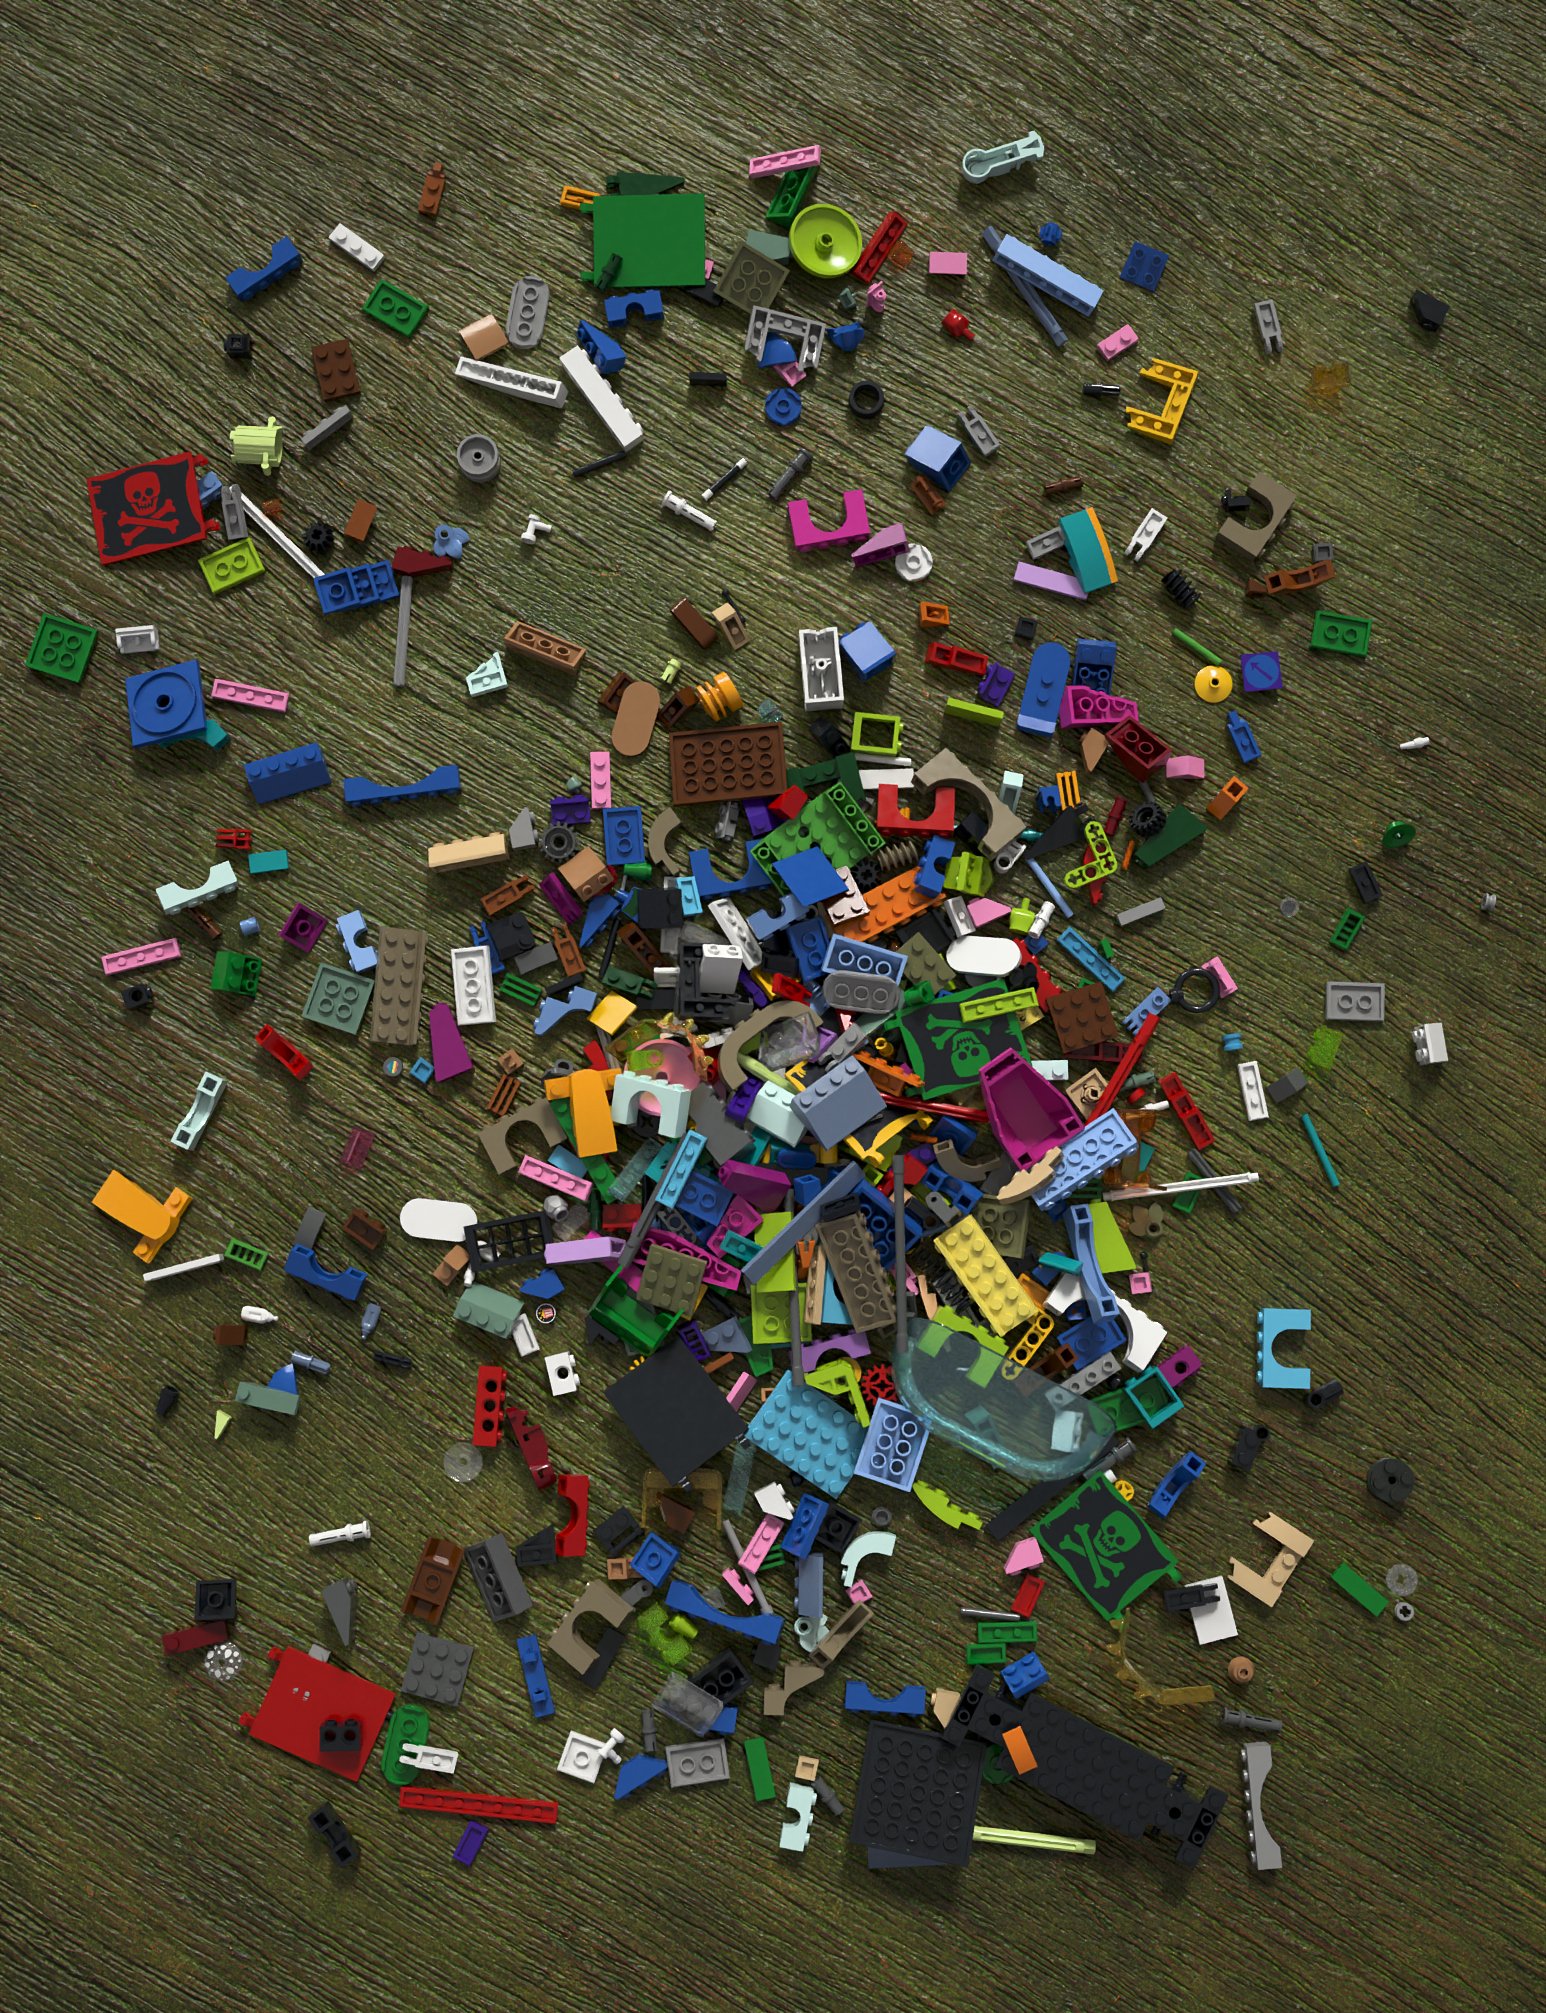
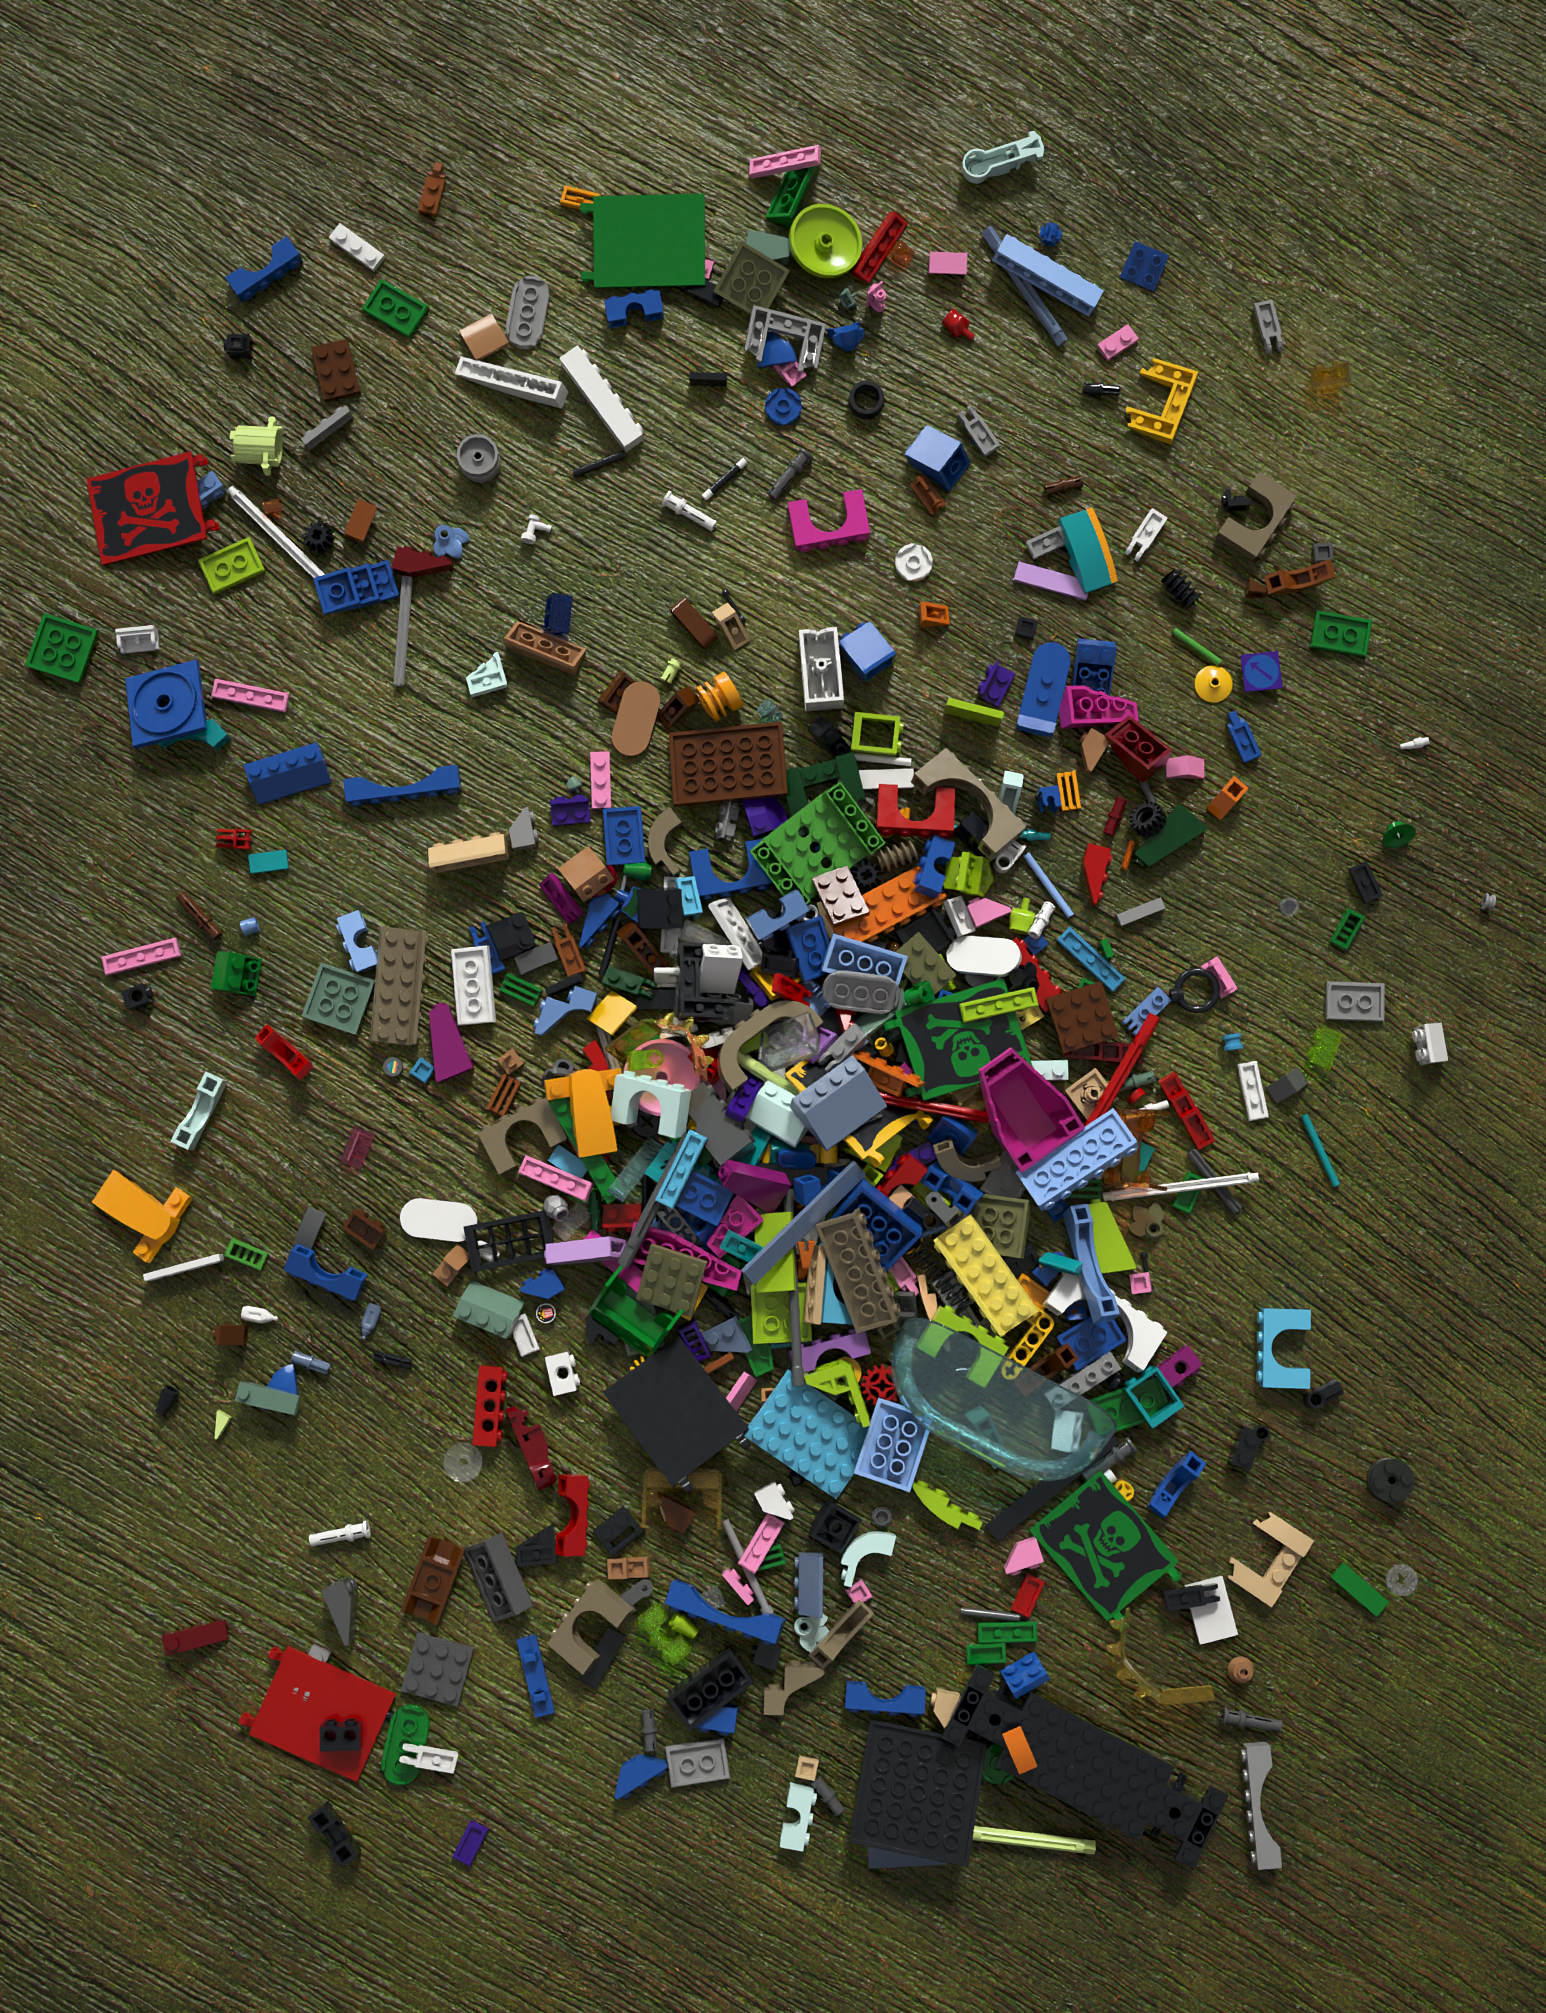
light aqua arch [155,861,238,915] -> none
black slope [195,1578,238,1622] -> none
clear dish [204,1641,243,1682] -> none
light grey hinge [221,484,248,540] -> none
magenta slope [278,902,328,953] -> none
red tile [399,1785,559,1824] -> none
white piece [464,1263,475,1287] -> none
dark orange hinge [480,875,536,917] -> none
dark grey gear [538,821,581,863] -> none
white tile [557,1731,606,1783] -> none
blue slope [576,320,627,374] -> none
dark green pin [595,253,623,292] -> none
white piece [597,1728,626,1764] -> none
dark green flag [606,171,685,196] -> none
blue bracket [630,1532,681,1588] -> none
clear slope [651,1671,723,1737] -> none
clear light blue tile [723,1438,756,1512] -> none
green tile [744,1736,776,1801] -> none
red slope [767,784,808,820] -> none
blue piece [772,846,849,908] -> none
blue plate [780,1493,829,1560] -> none
black plate [820,1192,862,1222] -> none
slope [851,523,910,568] -> none
dark grey piece [892,1155,909,1353] -> none
orange piece [909,1132,938,1144] -> none
red slope [925,642,989,675] -> none
tan slope [997,1146,1065,1205] -> none
black flag [1024,801,1096,860] -> none
lime beam [1064,821,1117,889] -> none
light grey bush [1394,1602,1414,1621] -> none
black slope [1410,290,1450,332] -> none
none -> clear blue hinge [543,592,573,636]

